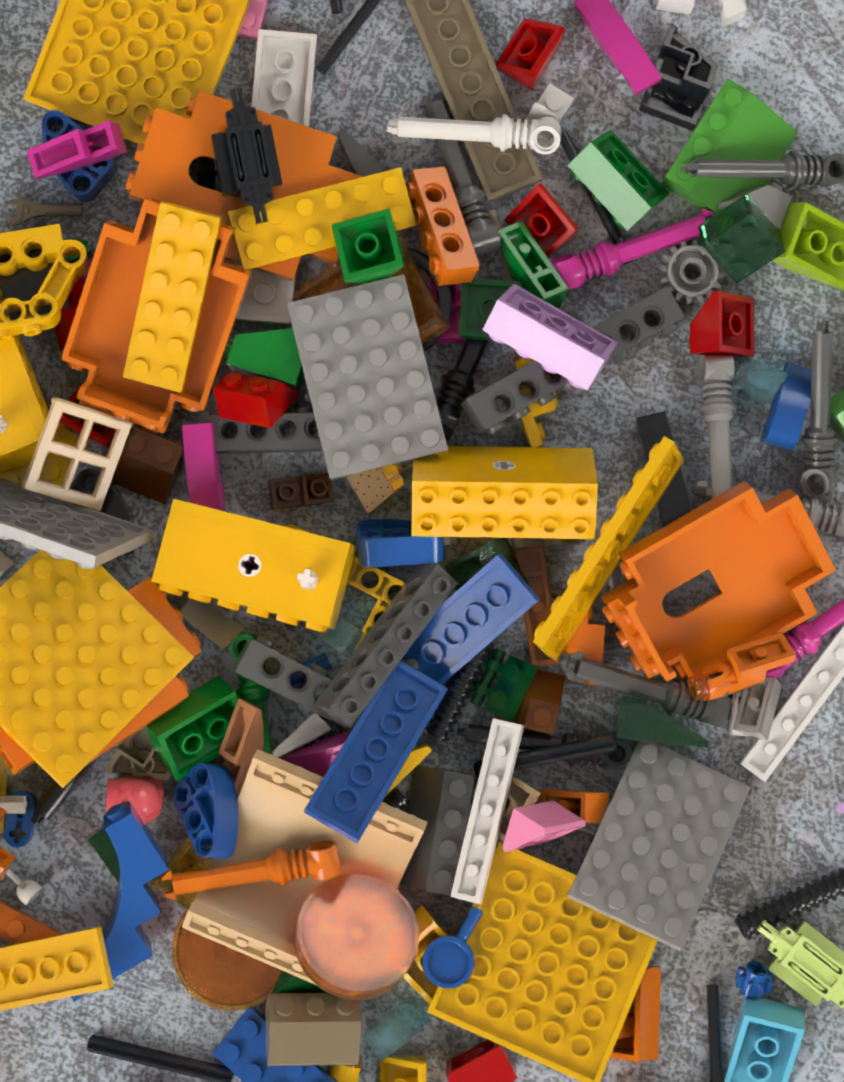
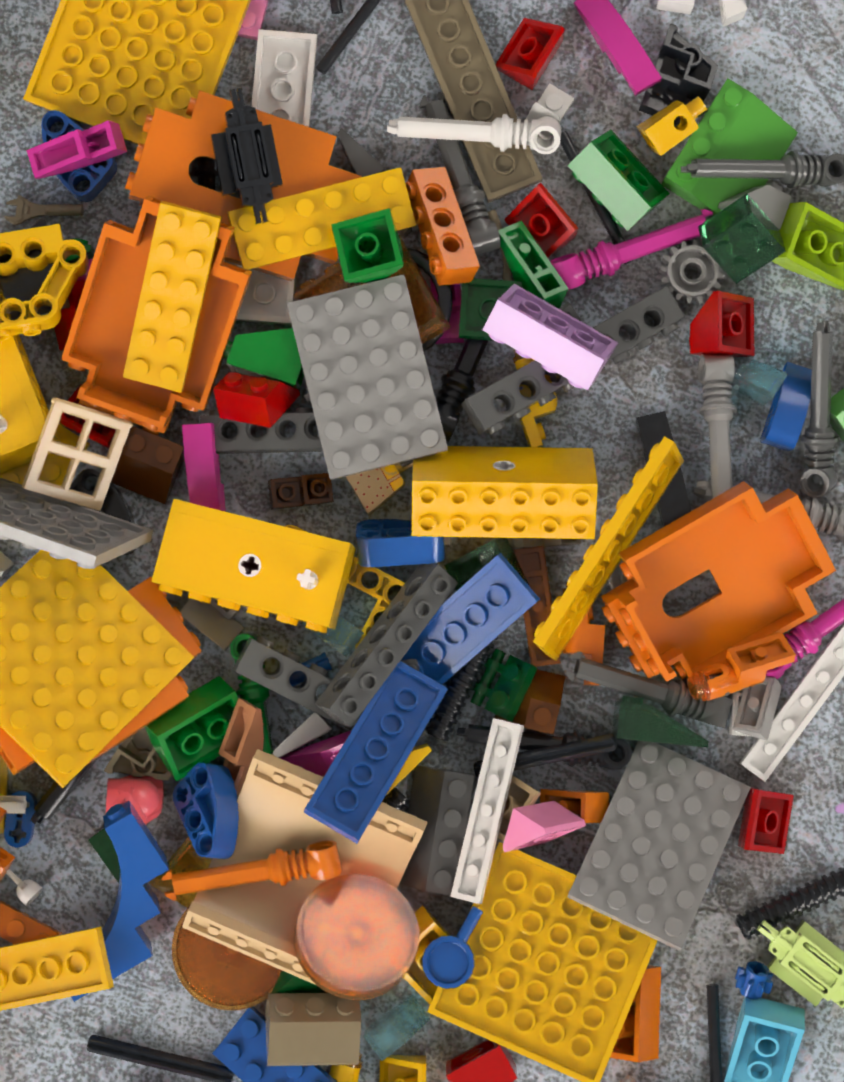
none -> yellow torso [636,96,708,156]
none -> red slope [738,787,794,854]

